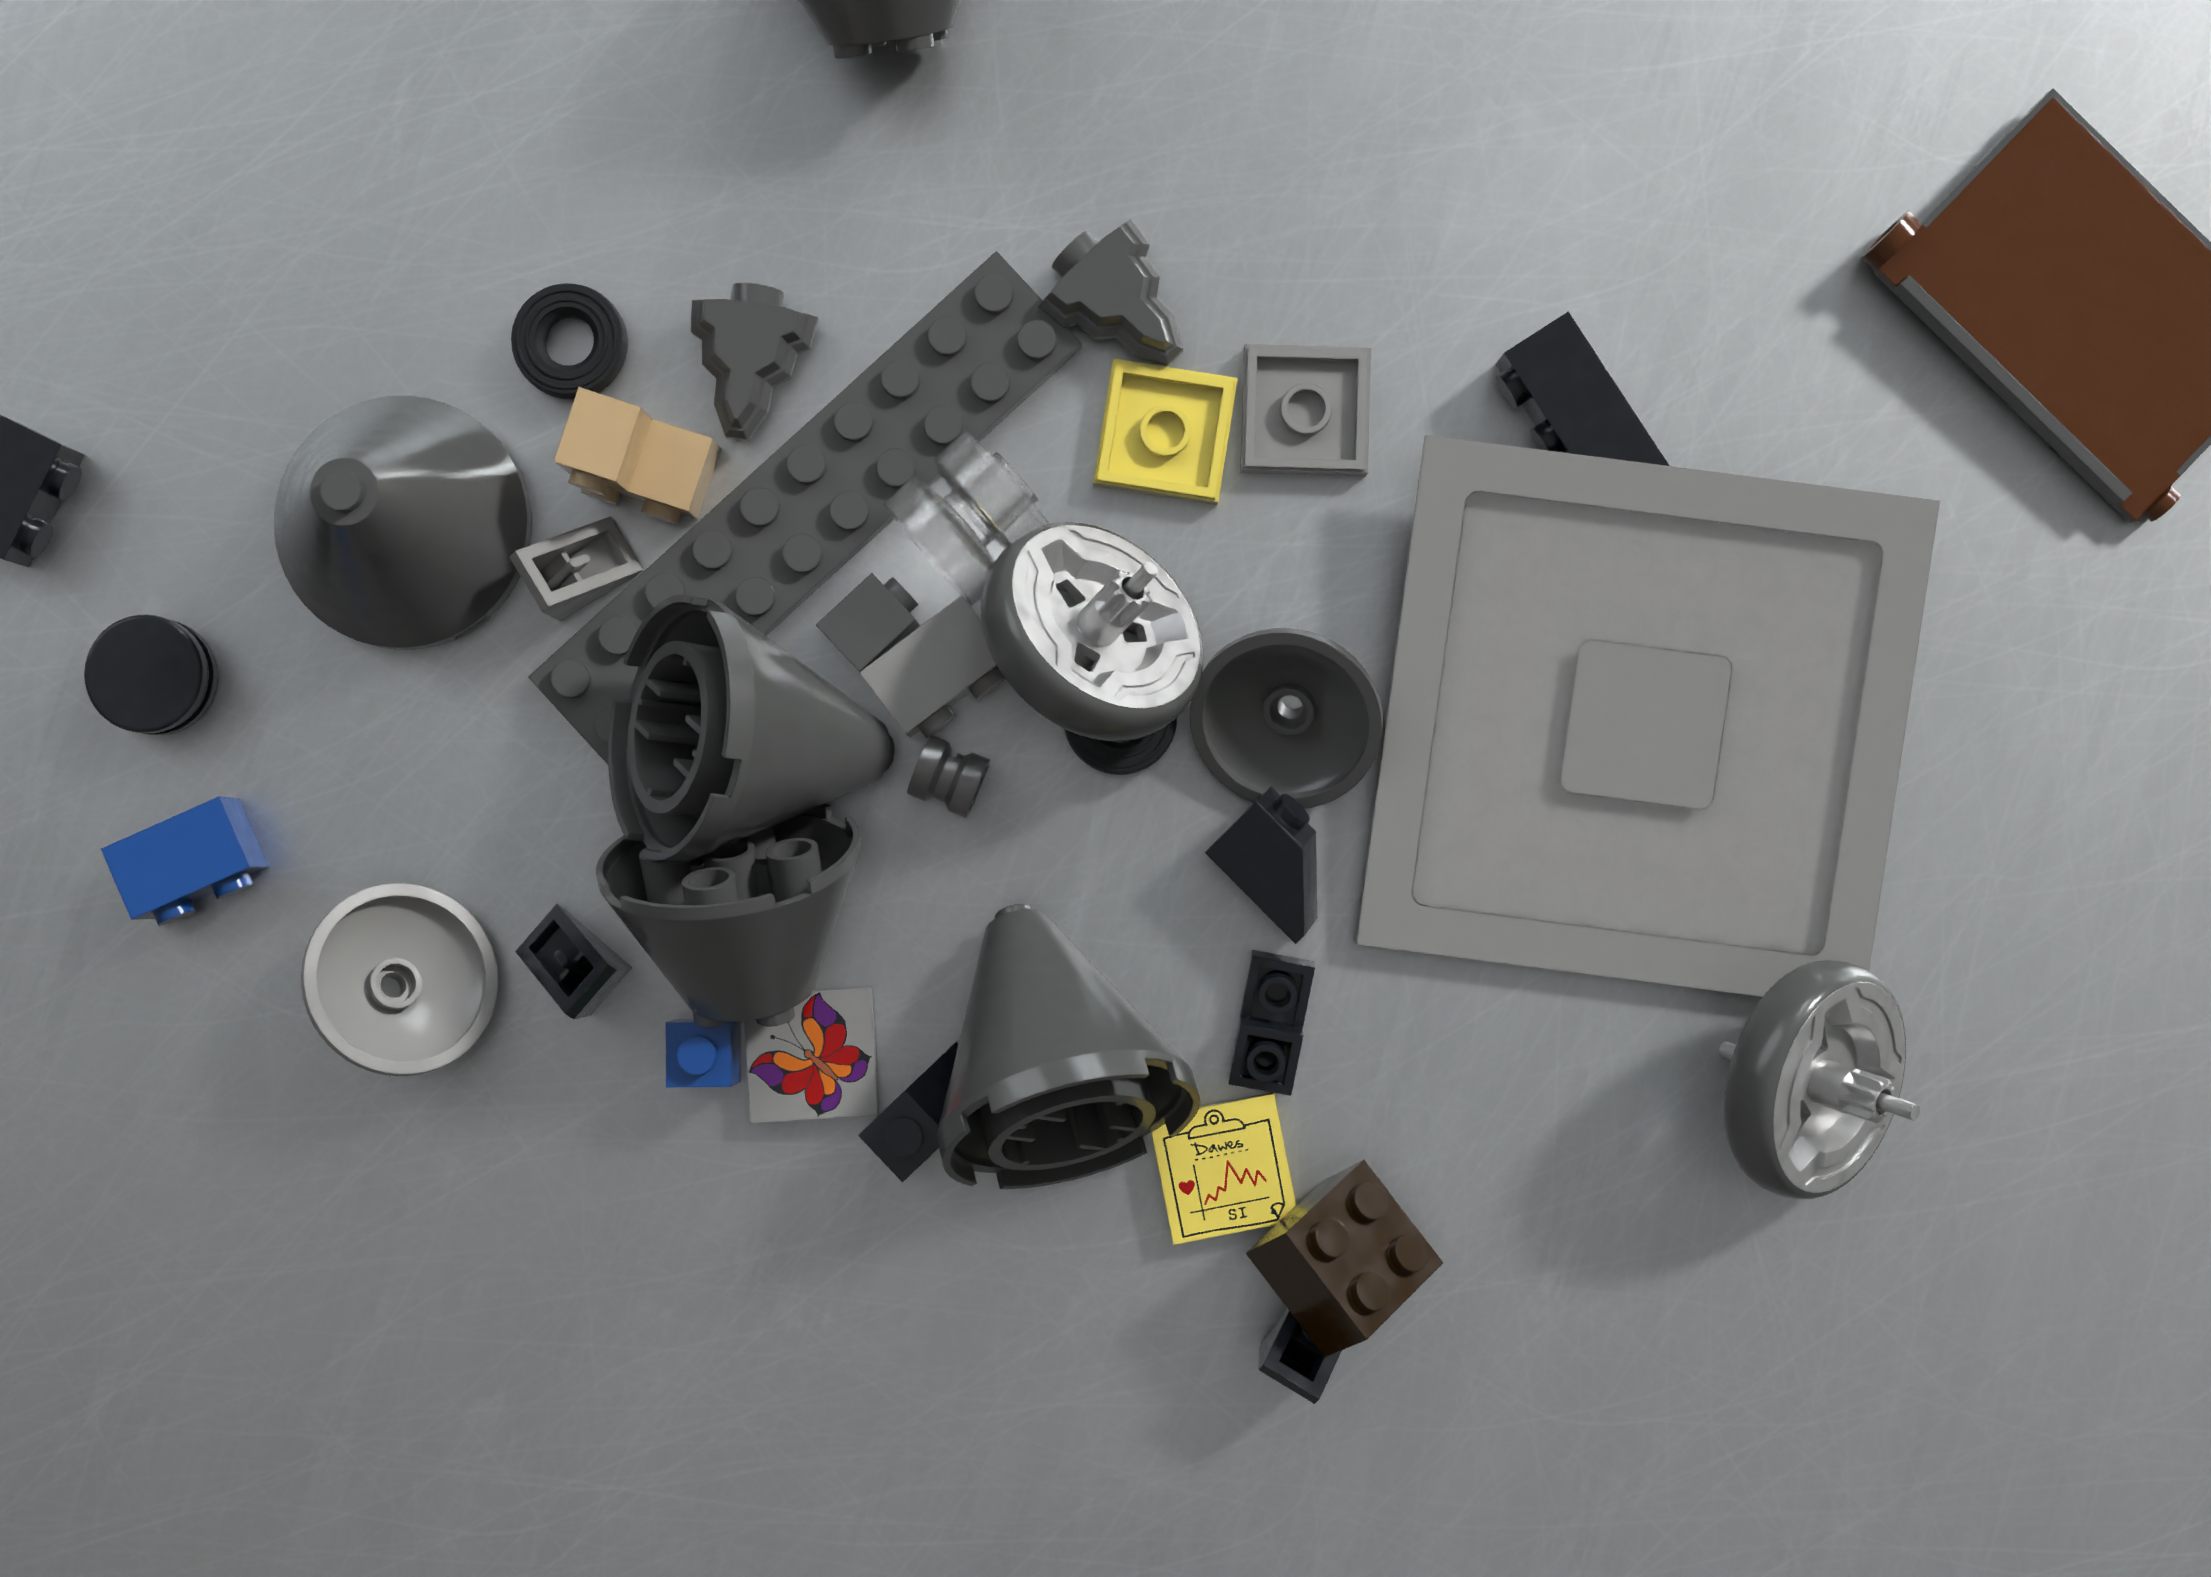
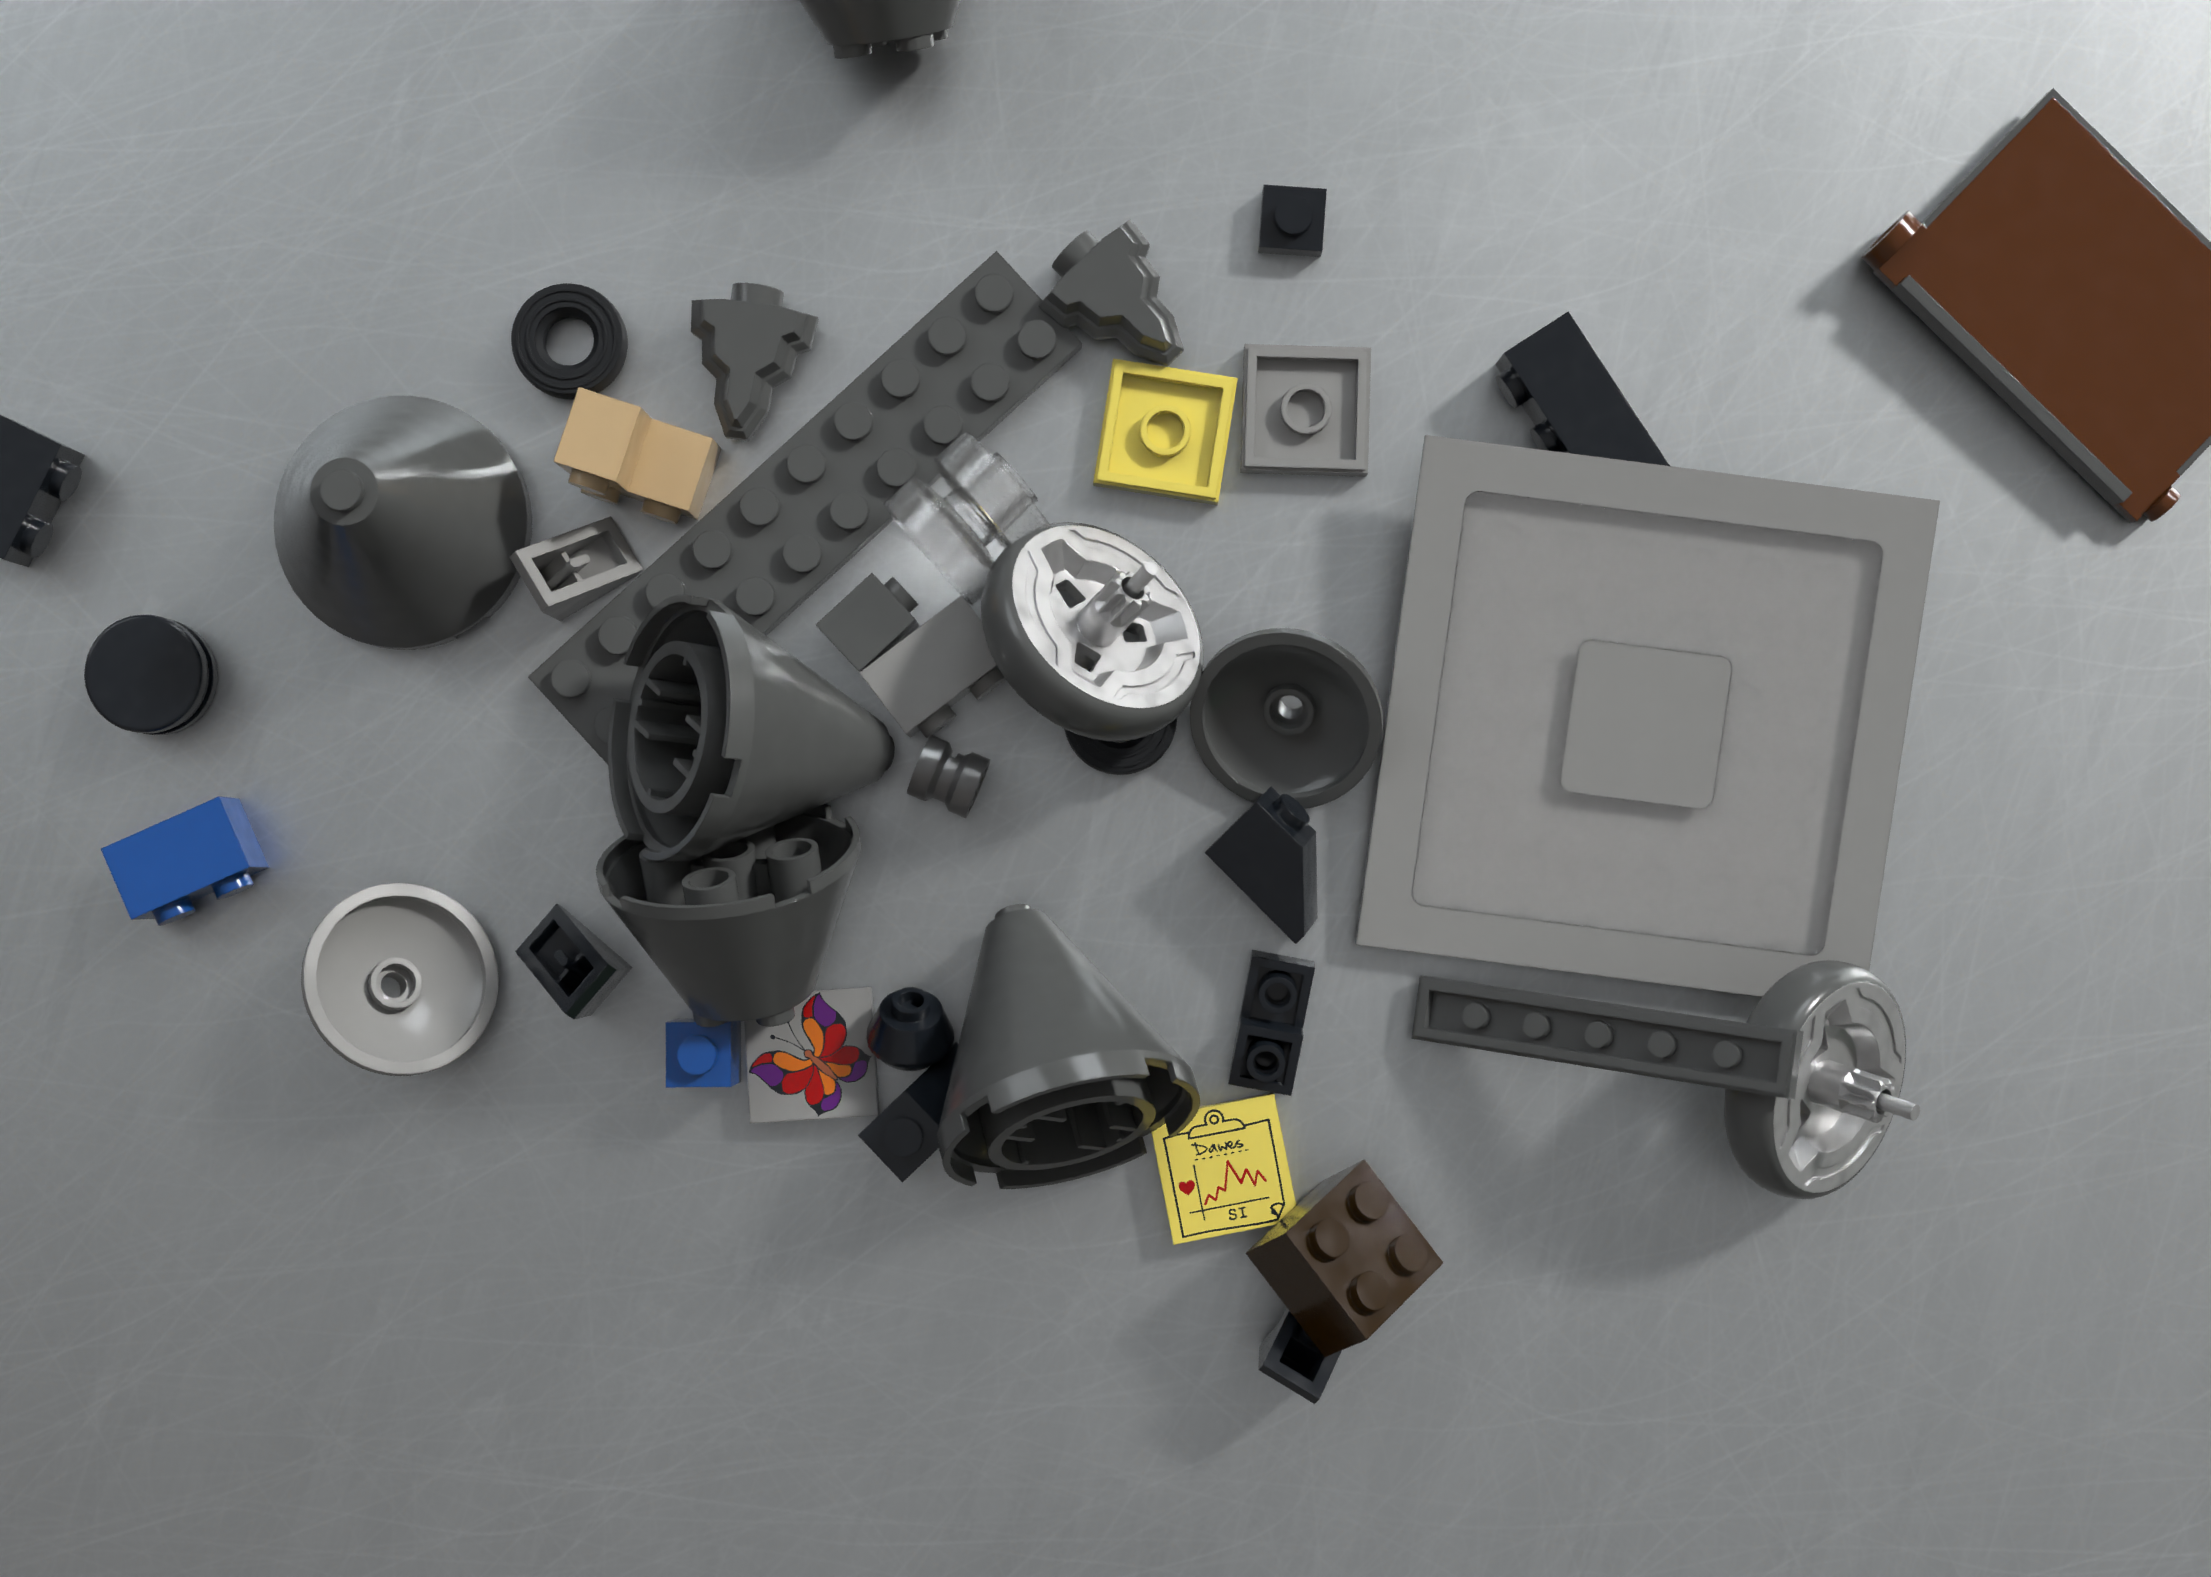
none -> black cone [866,987,954,1071]
none -> black plate [1258,185,1327,257]
none -> dark grey tile [1411,976,1804,1099]

